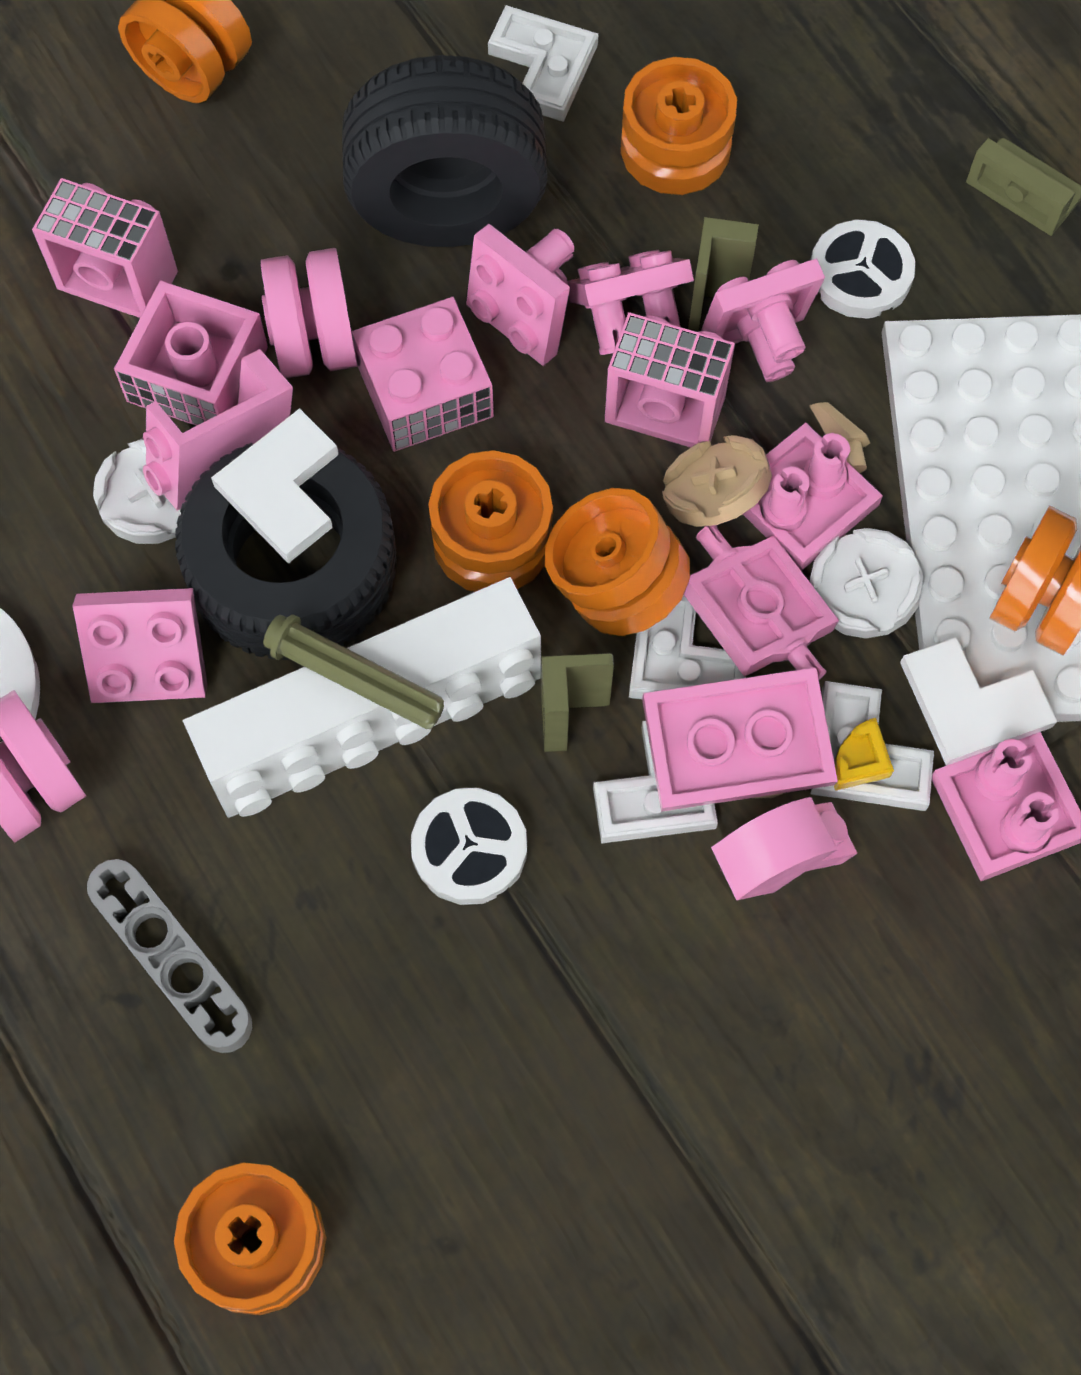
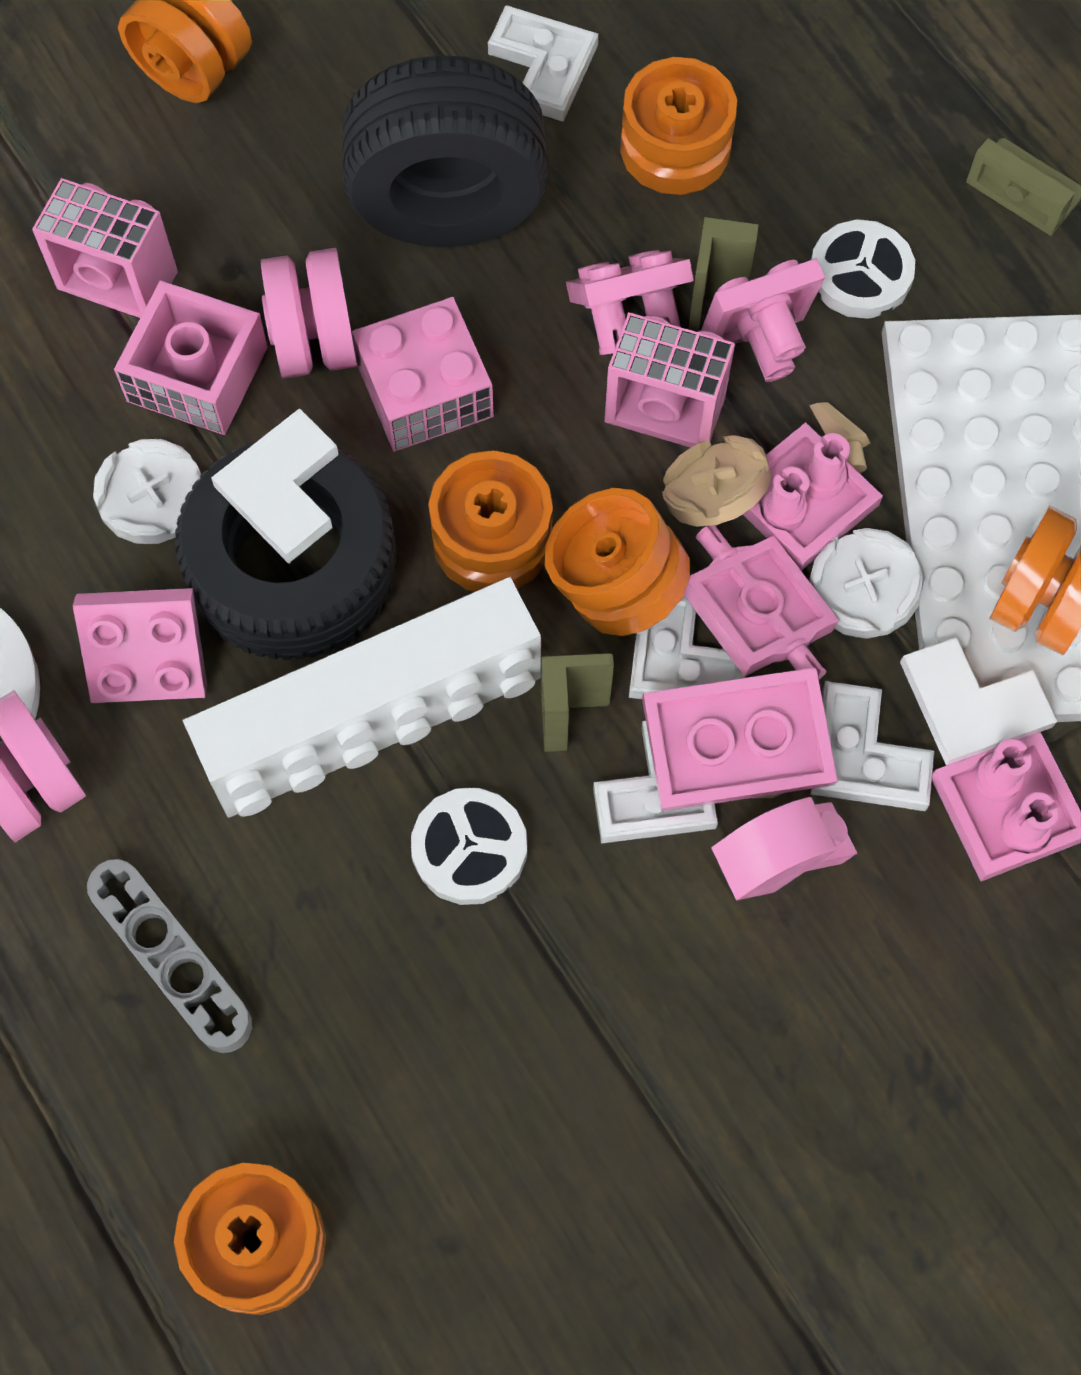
bright pink panel [143,349,293,511] -> none
olive axle [263,614,444,729] -> none
bright pink plate [466,224,574,366] -> none
yellow tile [834,718,894,791] -> none

